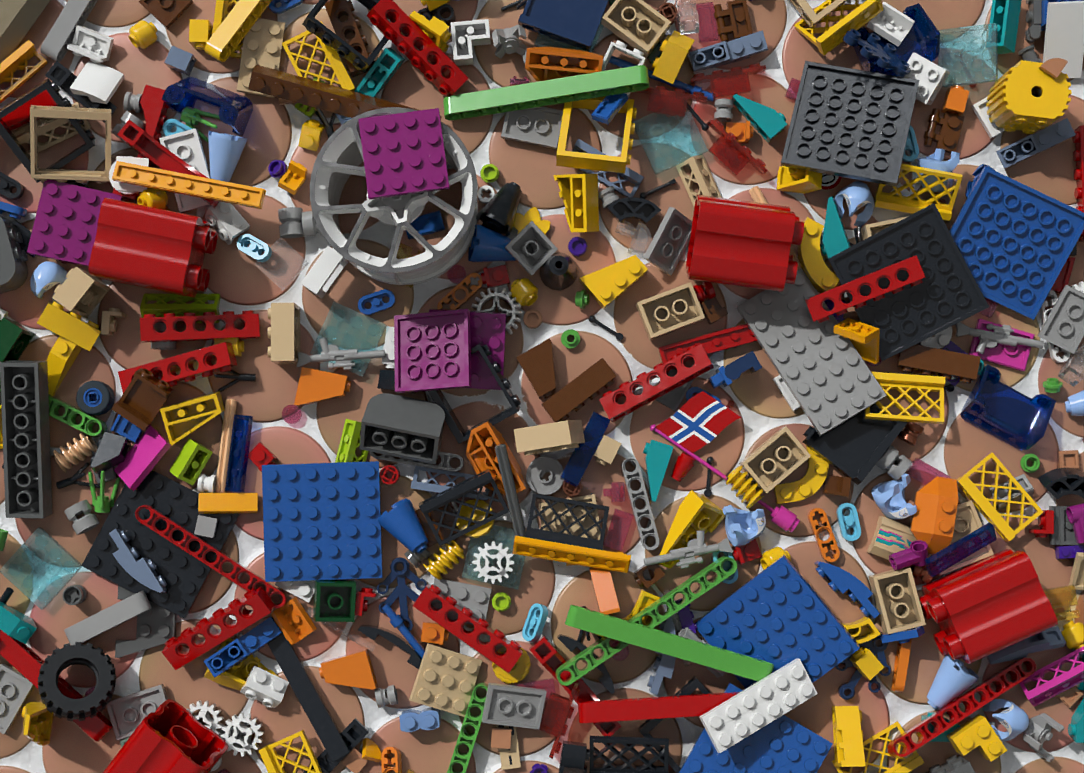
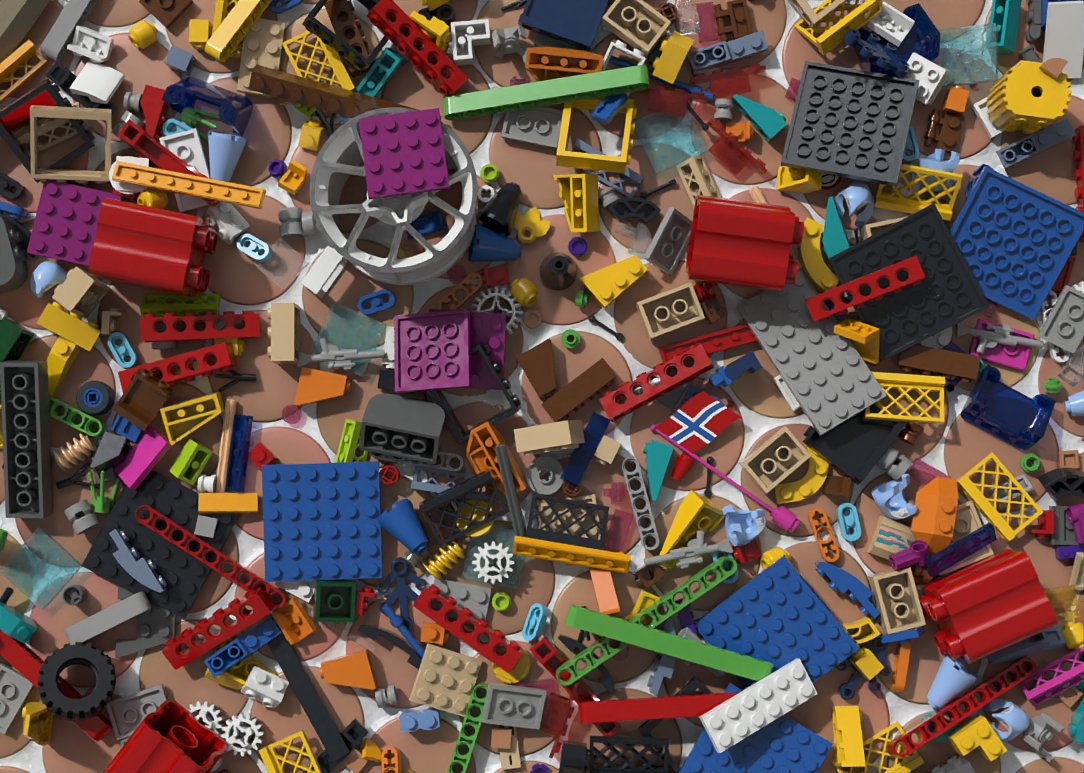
light grey slope [505,221,558,275] -> none
yellow piece [724,465,764,509] -> none
none -> medium azure plate [108,332,138,368]

